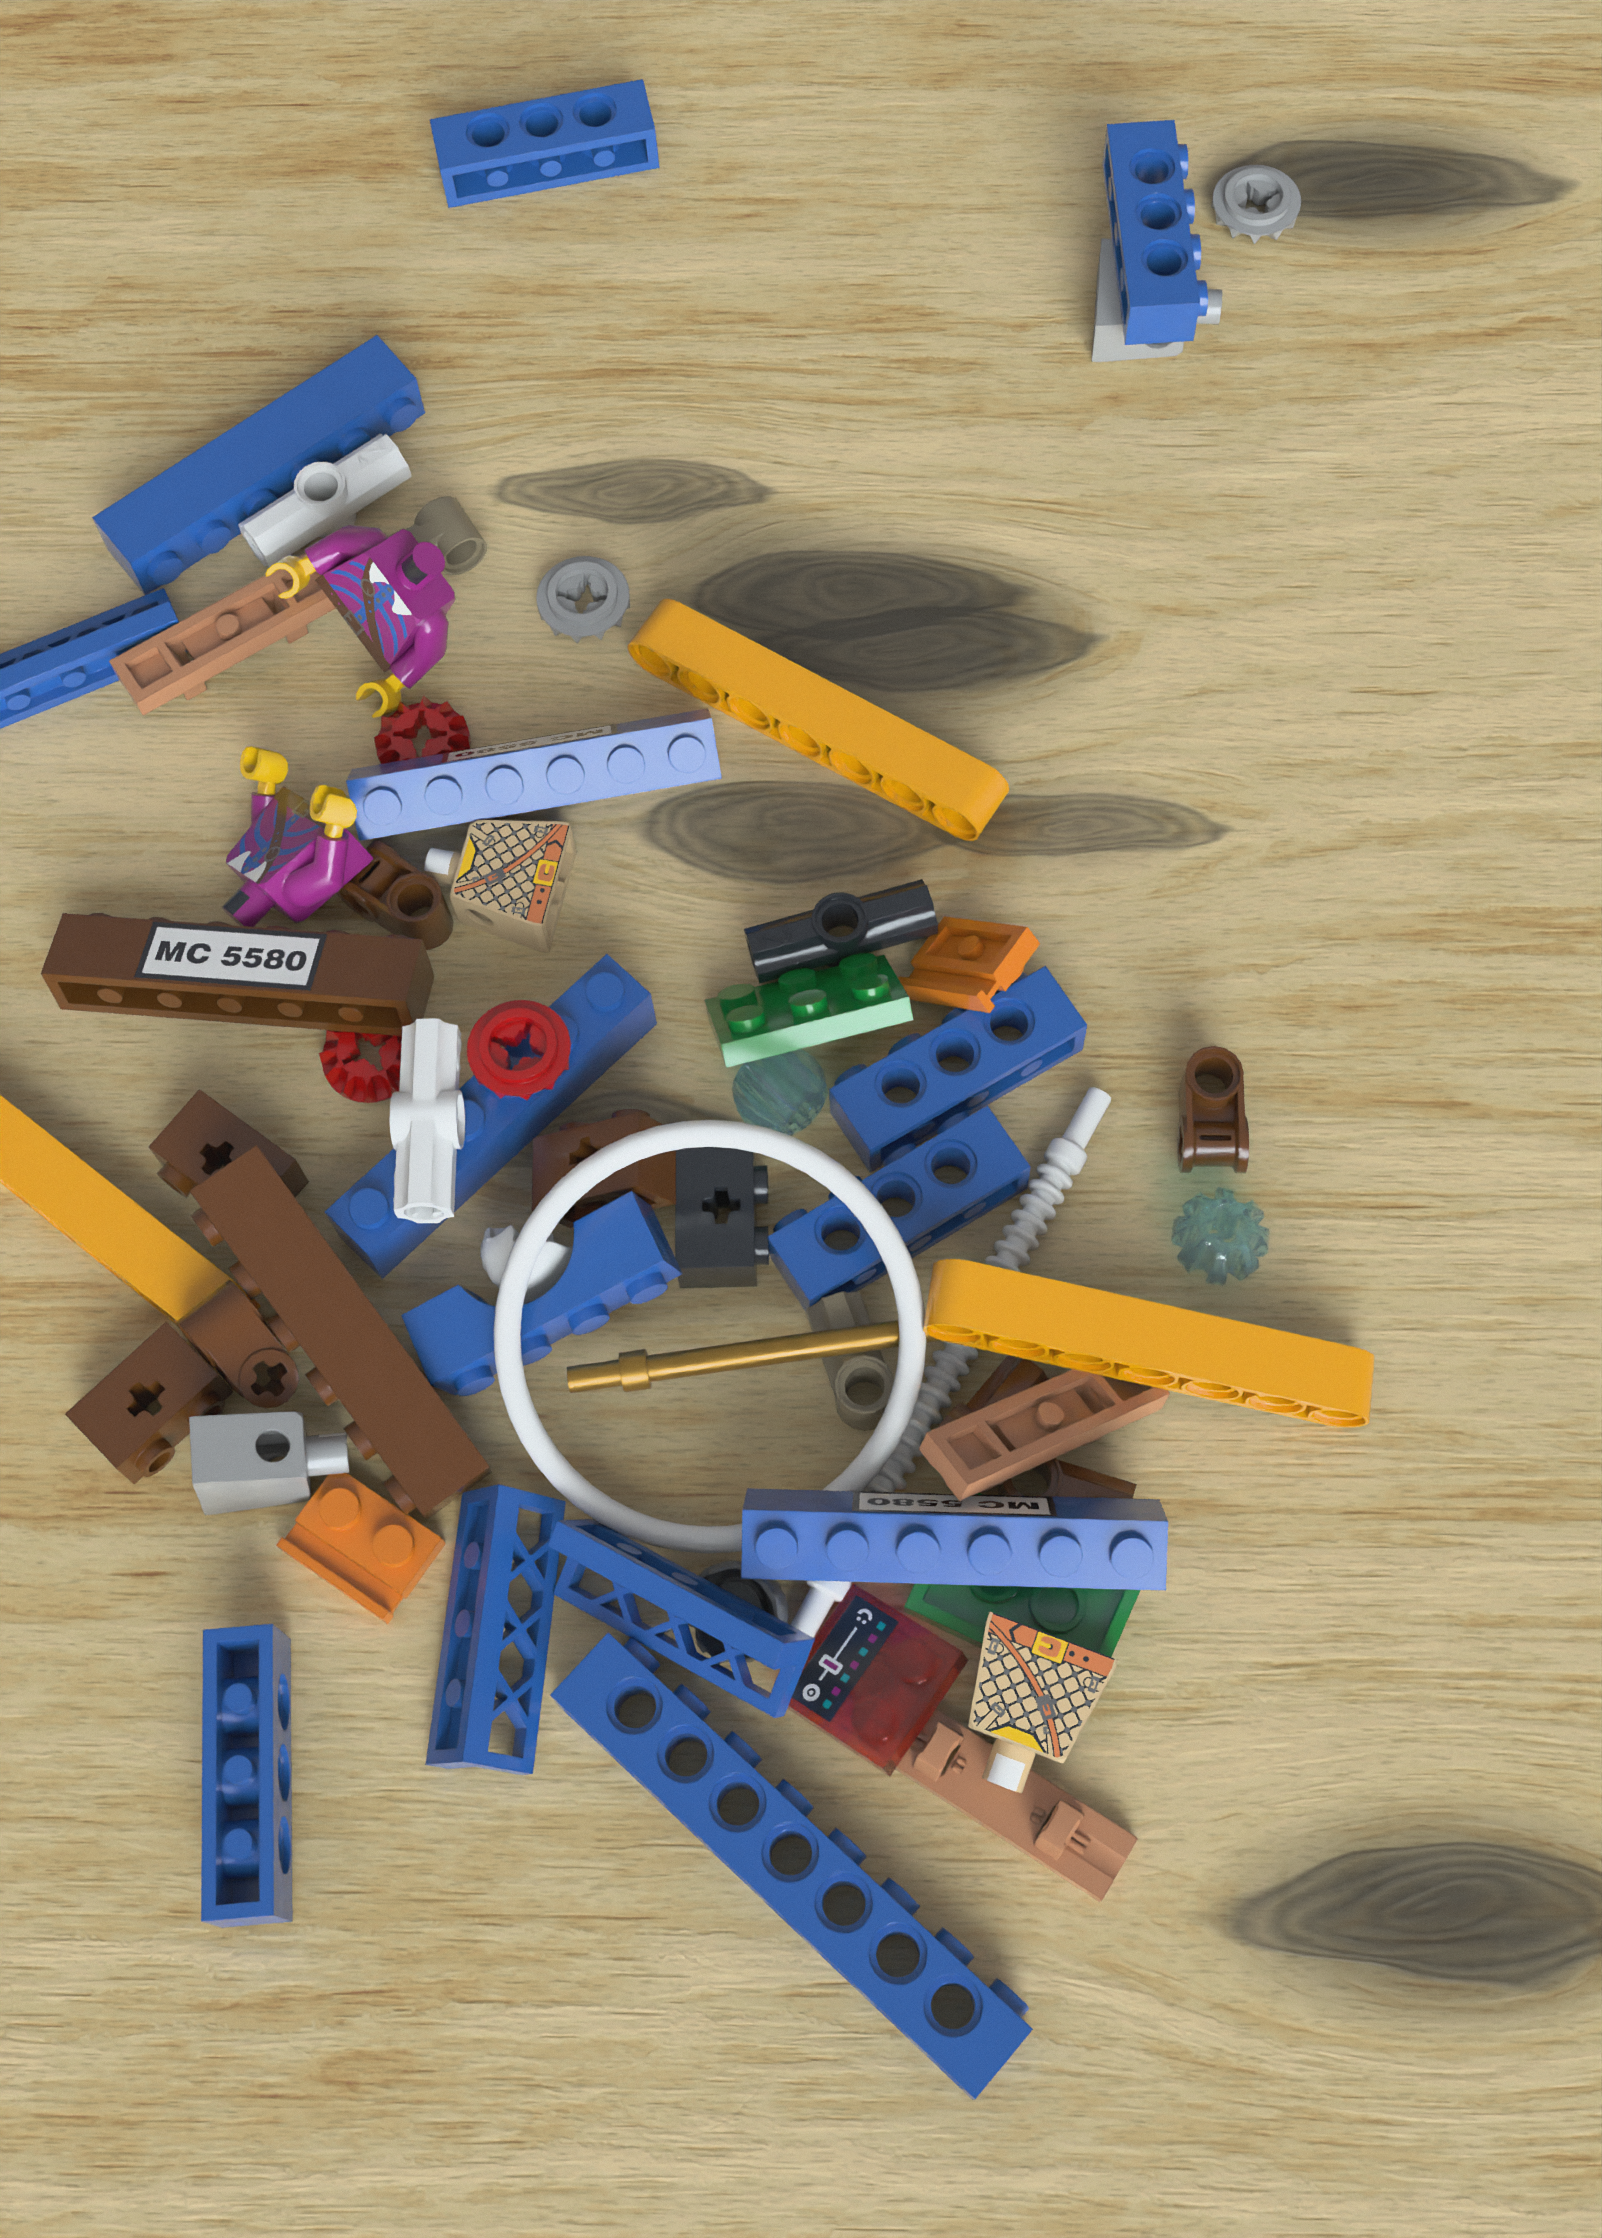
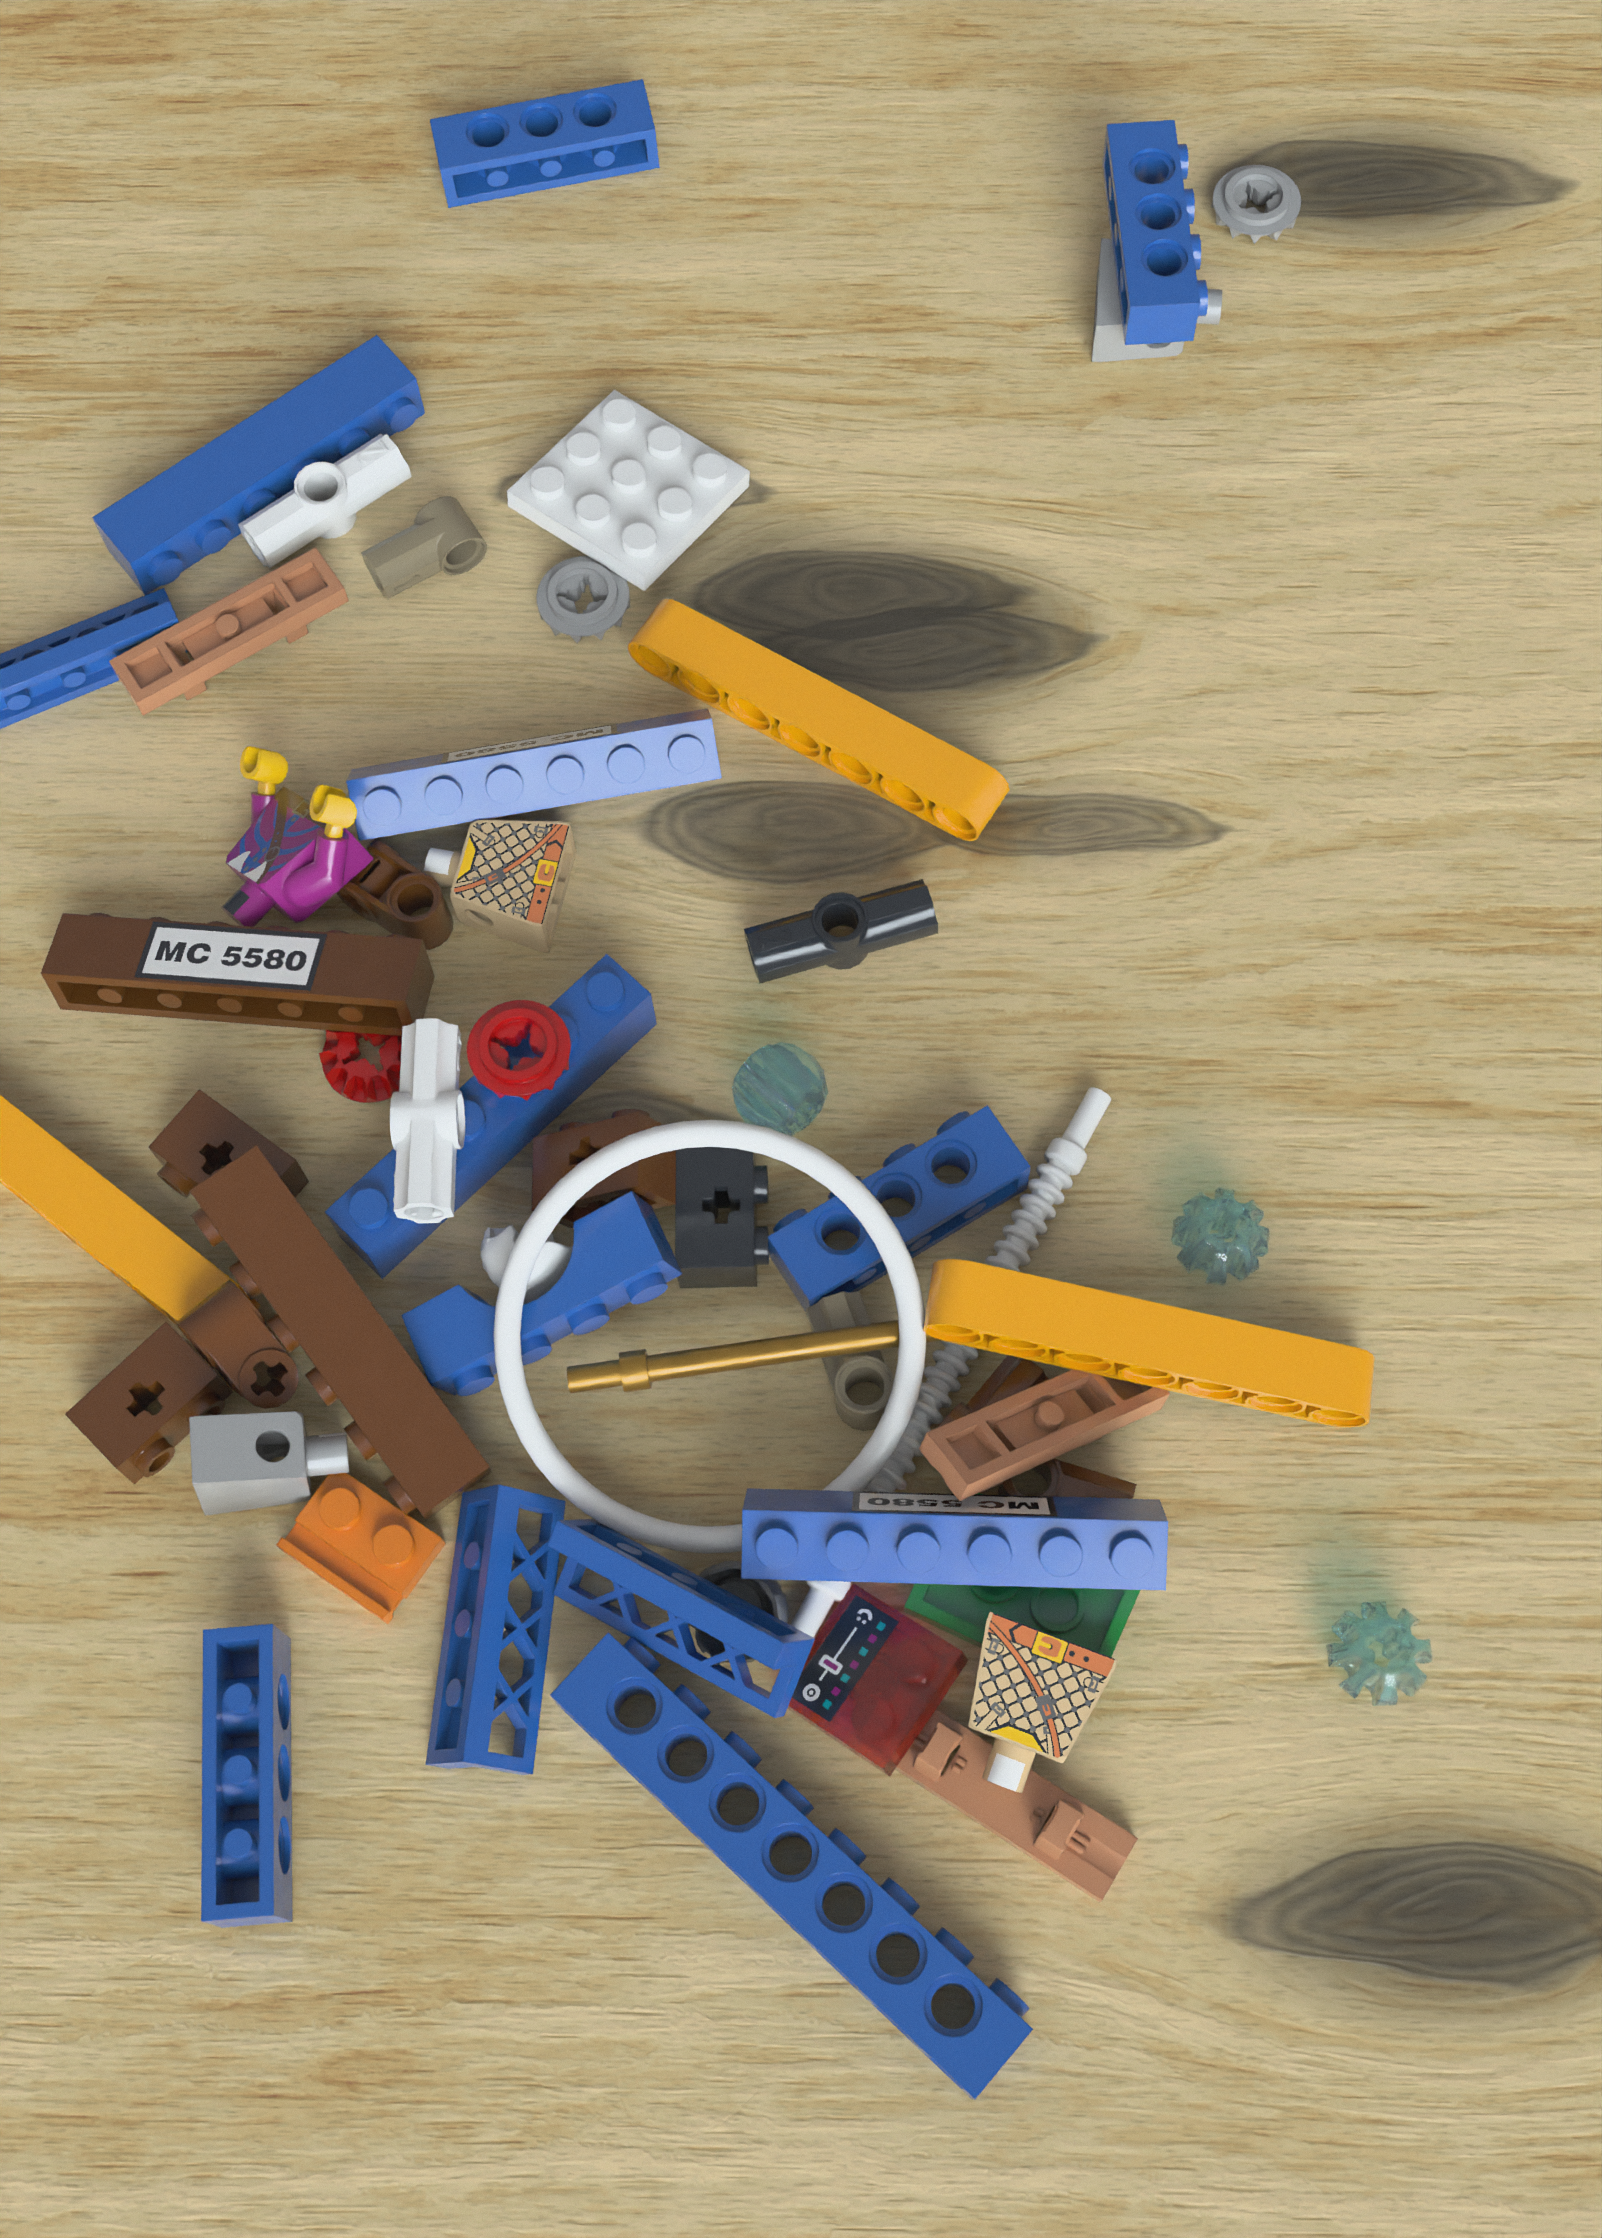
magenta torso [266,525,456,718] -> none
red gear [374,696,471,764] -> none
green plate [704,953,913,1068] -> none
blue brick [829,966,1087,1173] -> none
orange plate [898,916,1040,1013] -> none
reddish brown piece [1177,1046,1249,1173] -> none
none -> white plate [507,390,750,591]
none -> clear light blue piece [1326,1601,1432,1706]

